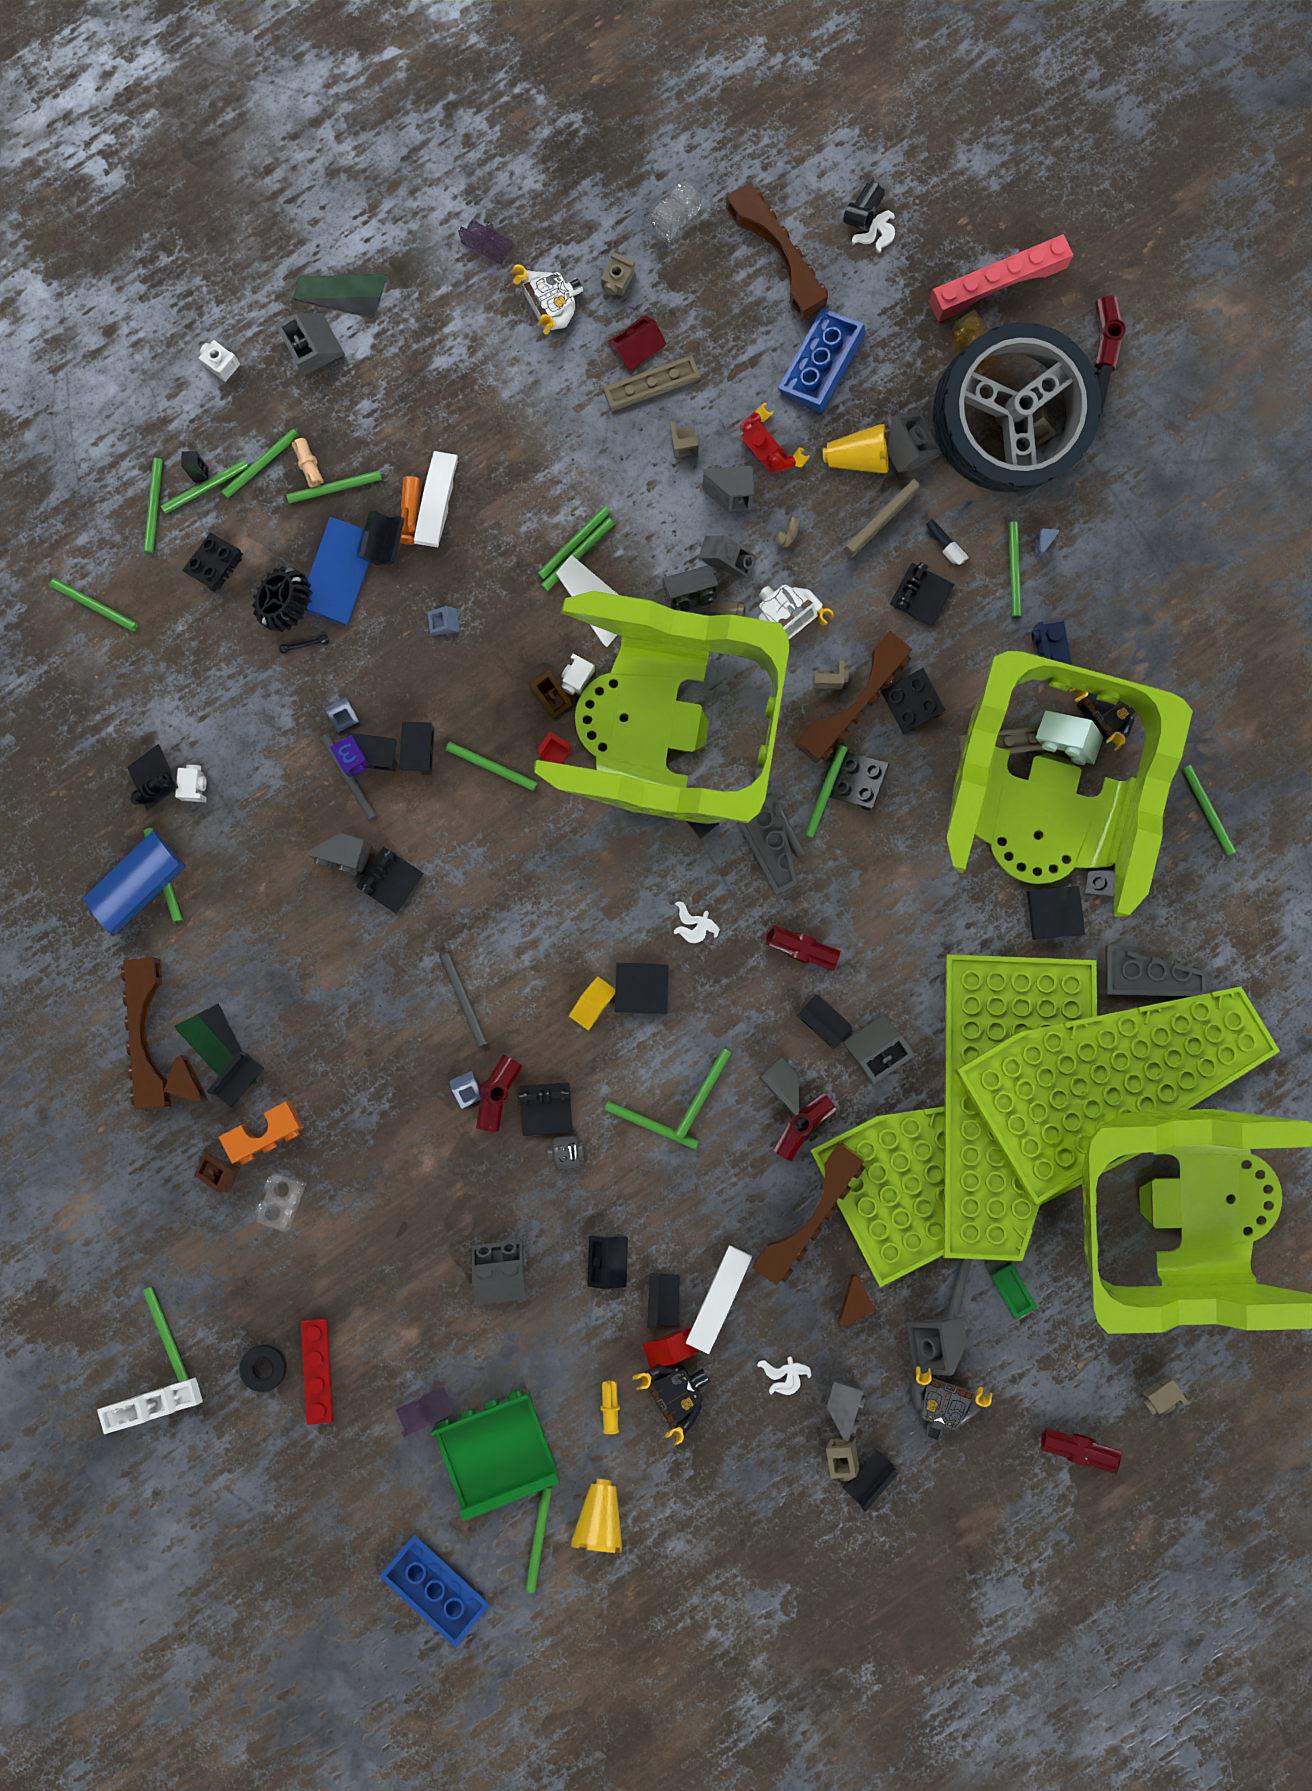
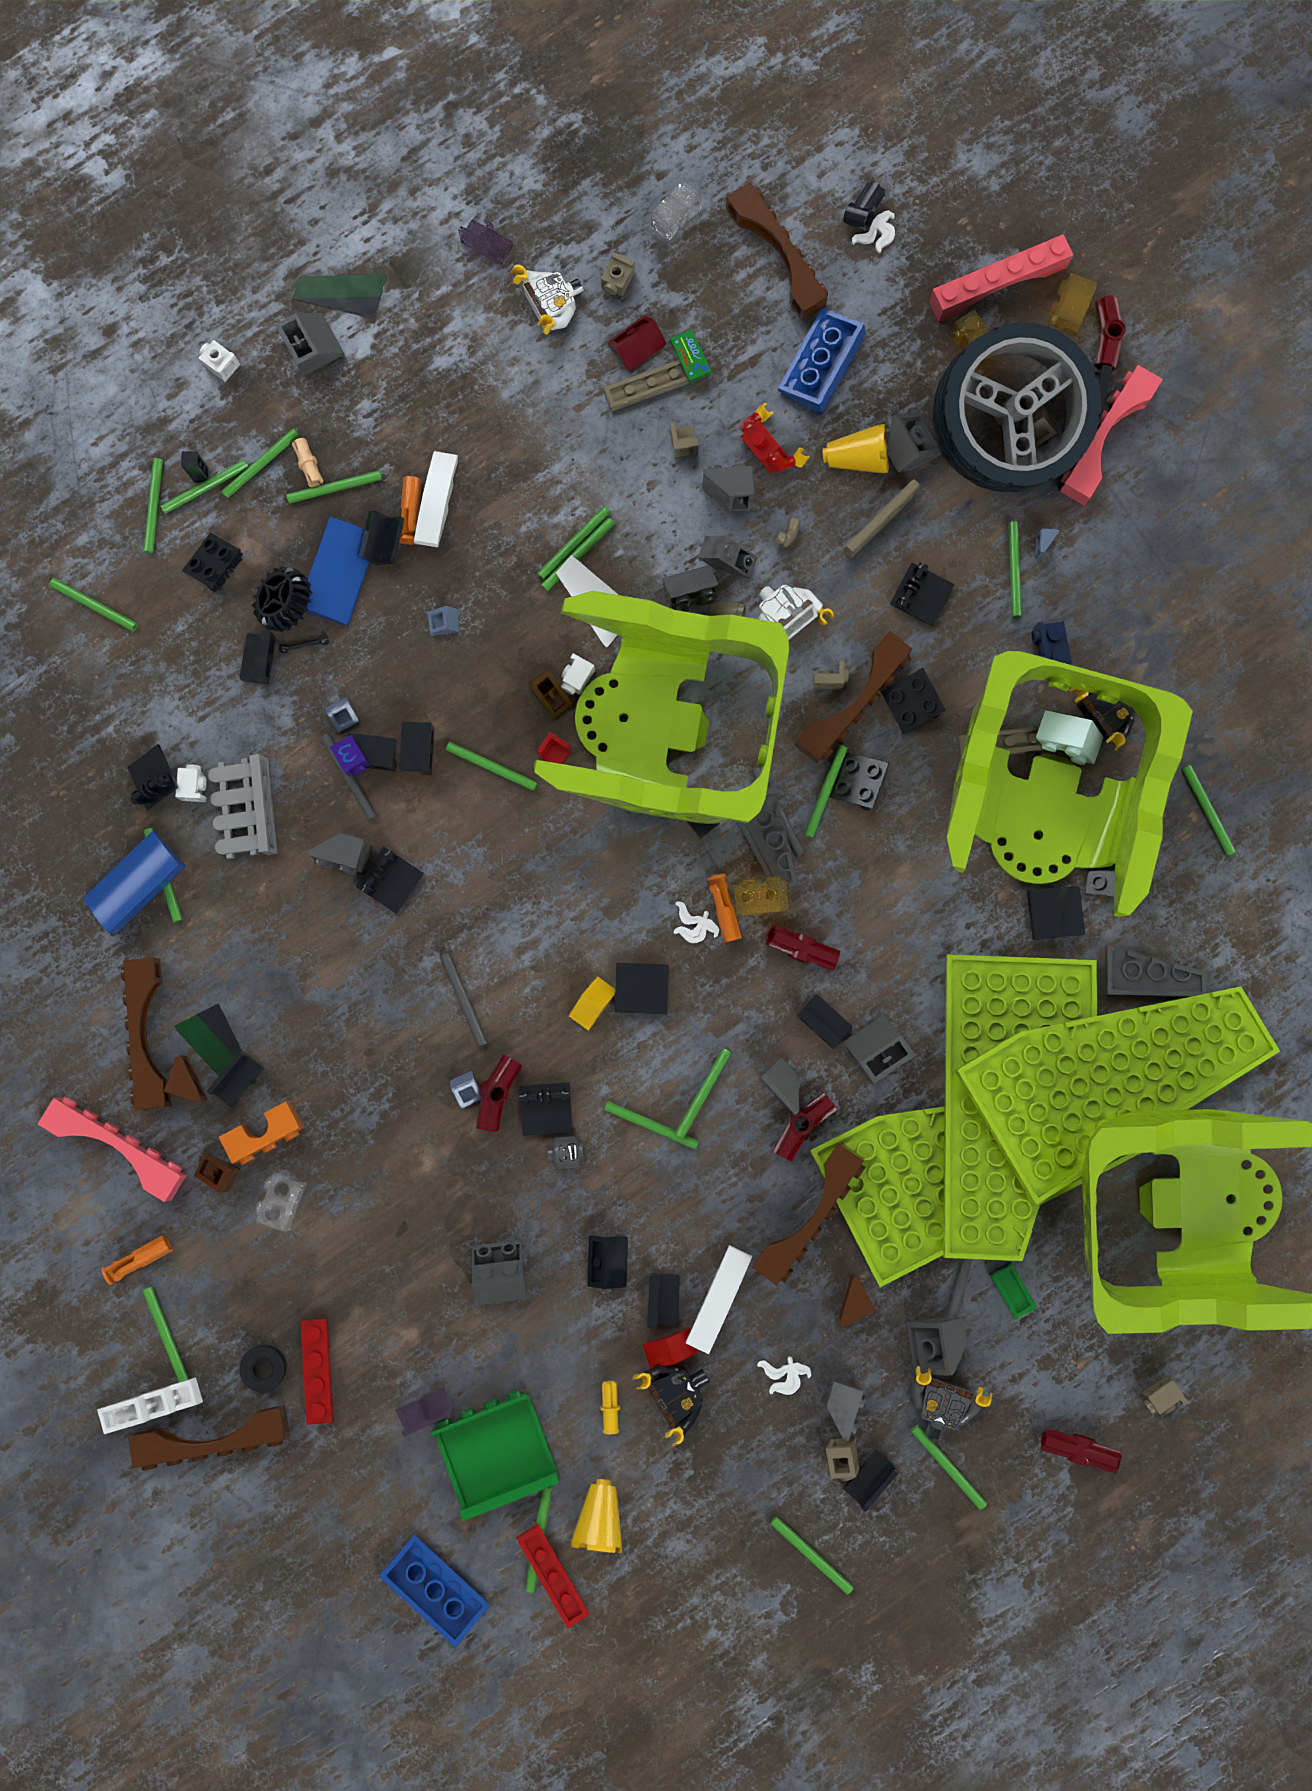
piece [926,519,969,565] -> none
none -> coral arch [38,1096,187,1202]
none -> orange piece [101,1235,173,1286]
none -> reddish brown arch [128,1405,290,1471]
none -> light grey fence [208,754,278,859]
none -> black panel [239,630,276,685]
none -> red plate [516,1523,590,1629]
none -> green tile [670,329,711,384]
none -> orange piece [706,874,742,943]
none -> clear yellow brick [734,876,791,915]
none -> bright green piece [770,1516,854,1595]
none -> bright green bar [911,1424,987,1510]
none -> clear yellow brick [1048,273,1098,335]
none -> coral arch [1060,365,1163,506]

